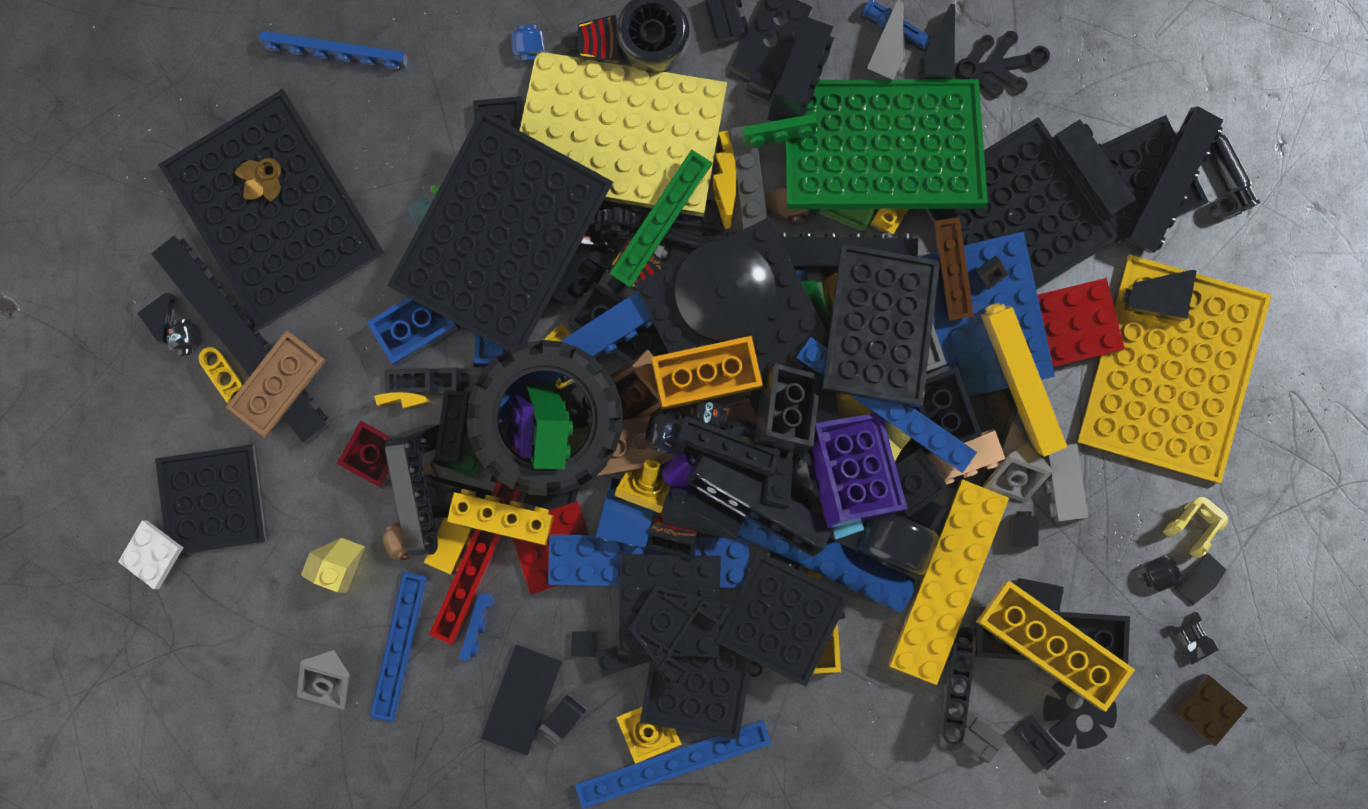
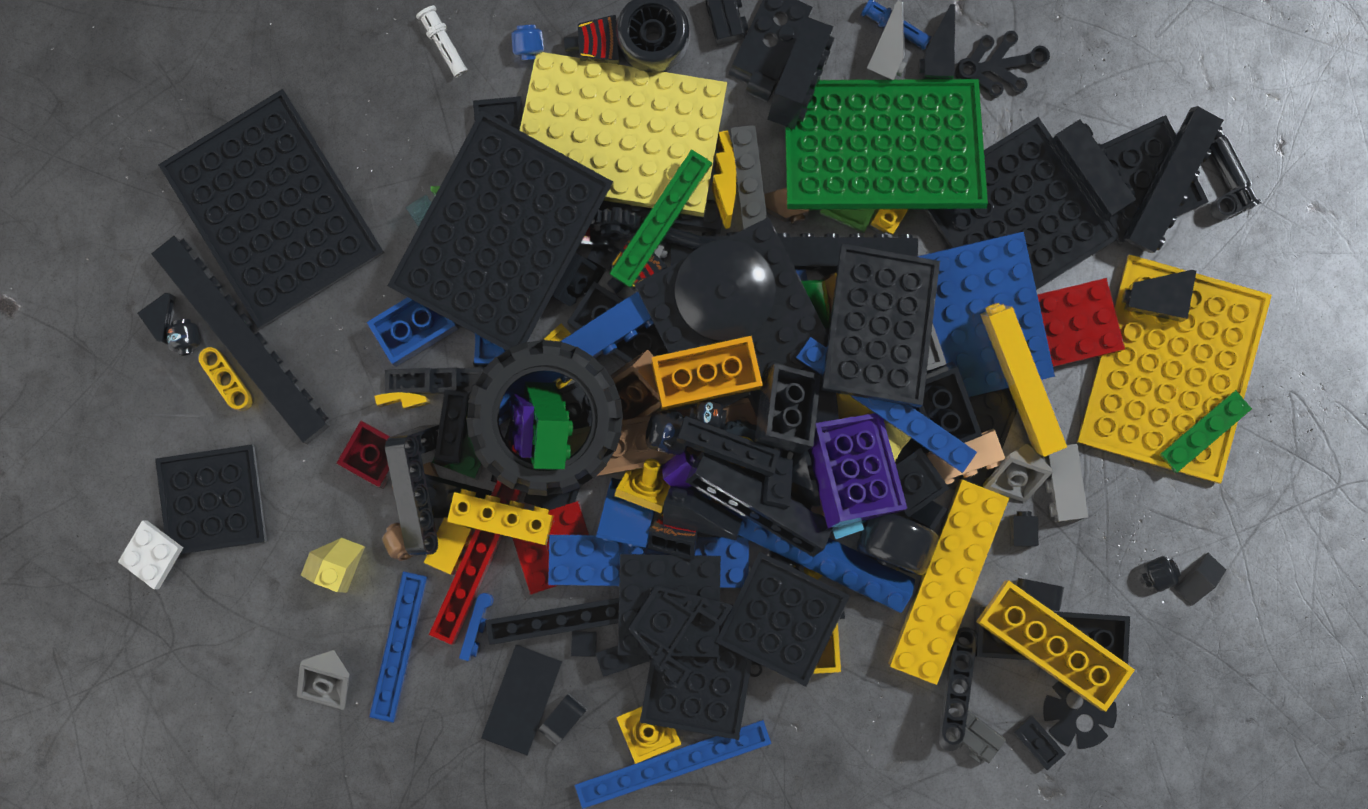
medium nougat tile [225,330,327,439] -> none
pearl gold plate [235,158,281,201] -> none
blue plate [259,30,407,69] -> none
green plate [742,114,818,148] -> none
reddish brown plate [933,217,974,320] -> none
black plate [976,255,1008,290] -> none
light yellow piece [1163,497,1228,559] -> none
black piece [1168,612,1219,665] -> none
dark brown brick [1171,674,1248,746] -> none
none -> white pin [416,5,468,77]
none -> black brick [485,598,619,645]
none -> green plate [1159,390,1252,473]

